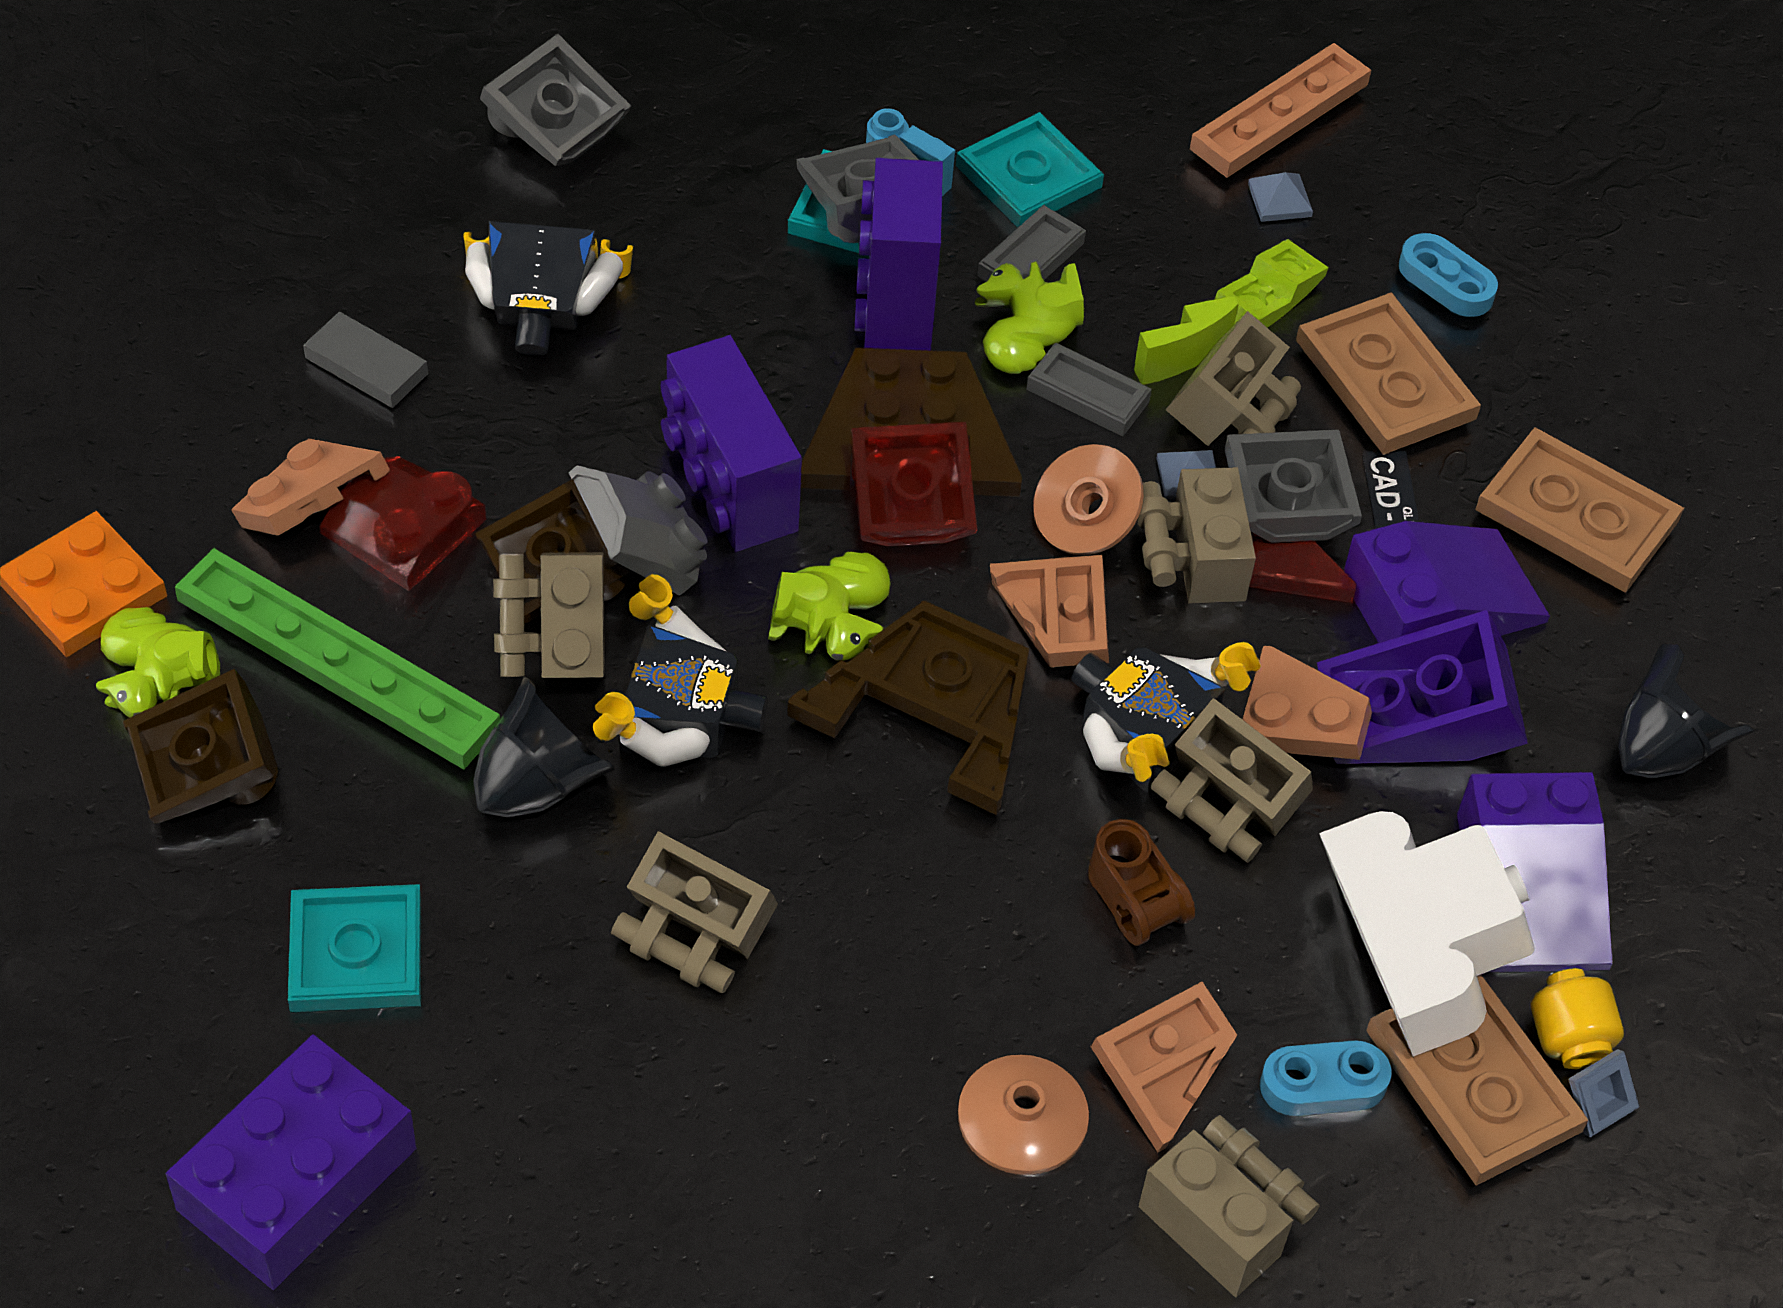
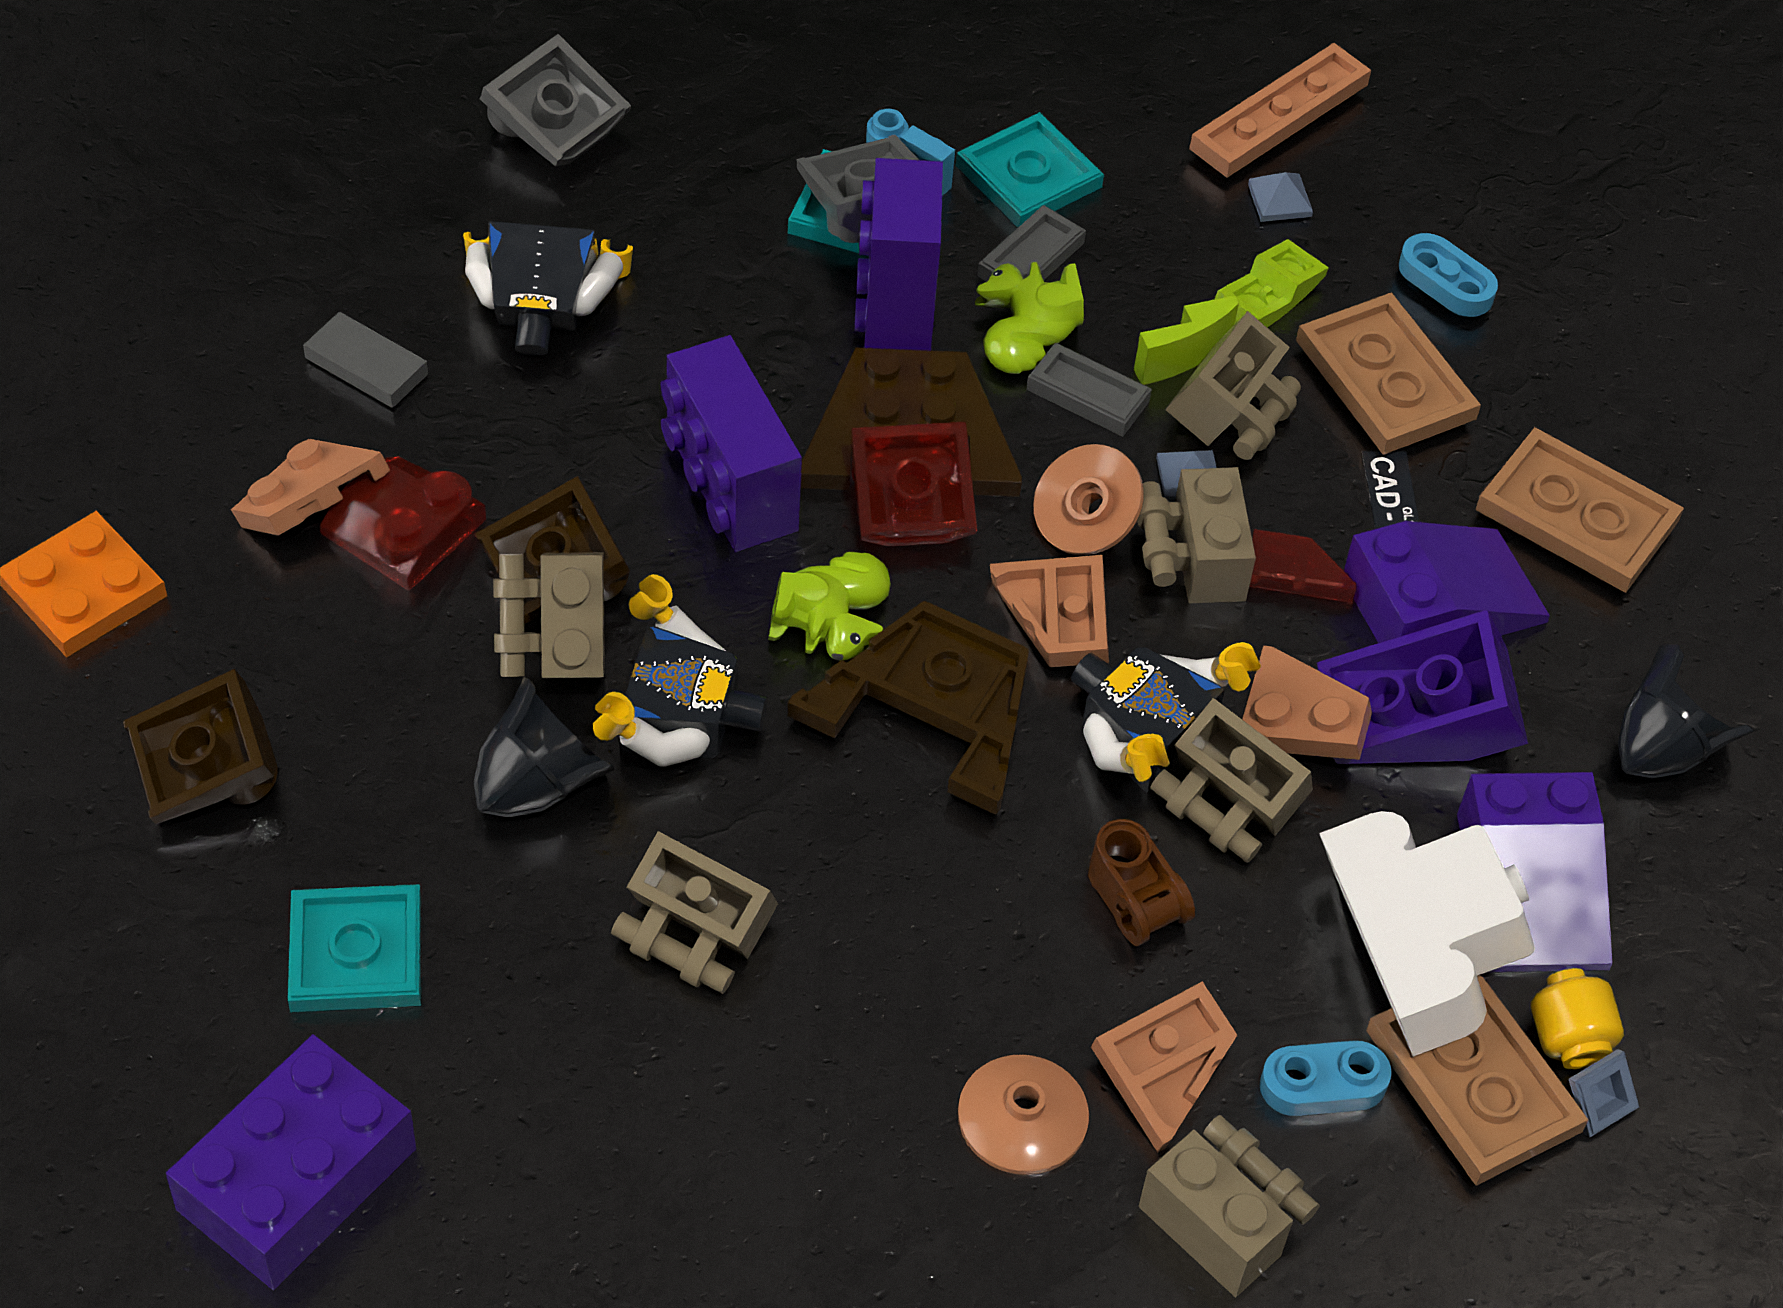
lime animal [96,607,220,718] -> none
bright green plate [175,548,500,770] -> none
dark grey slope [568,465,707,596] -> none
dark grey slope [1225,430,1362,543] -> none

